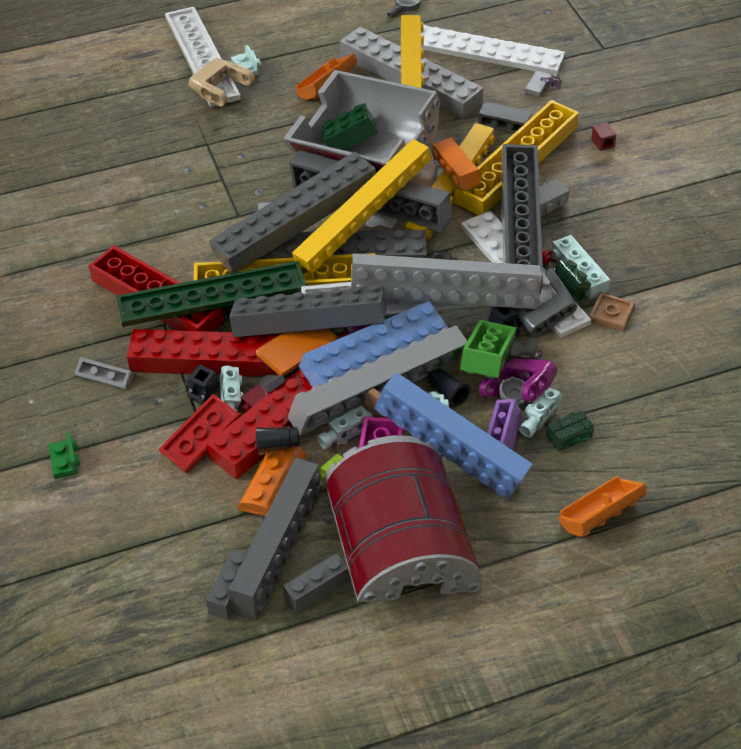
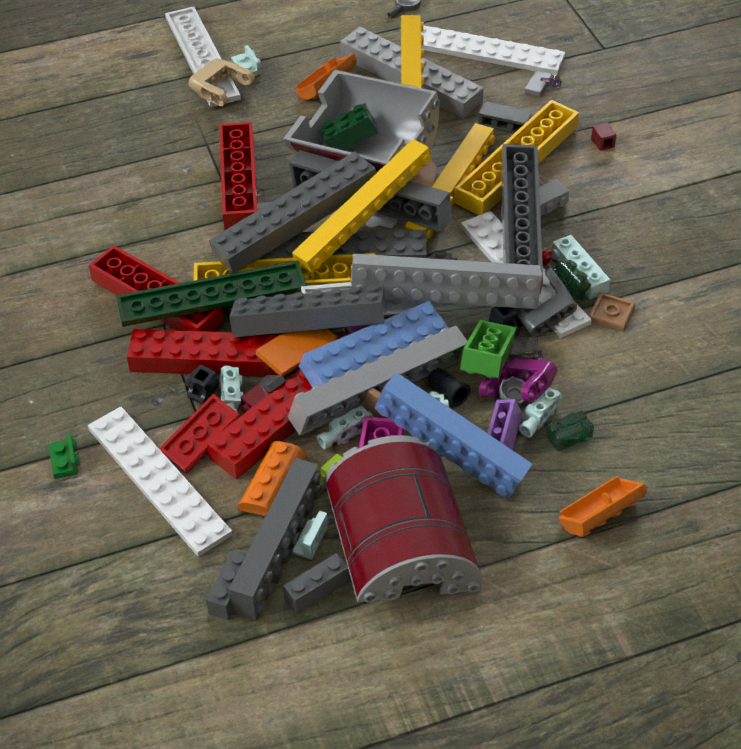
light grey slope [74,357,135,390] -> none
black plant [256,426,300,455] -> none
orange brick [432,137,480,191] -> none
none -> white plate [88,407,233,557]
none -> red brick [219,122,258,230]
none -> light aqua bracket [293,511,328,560]

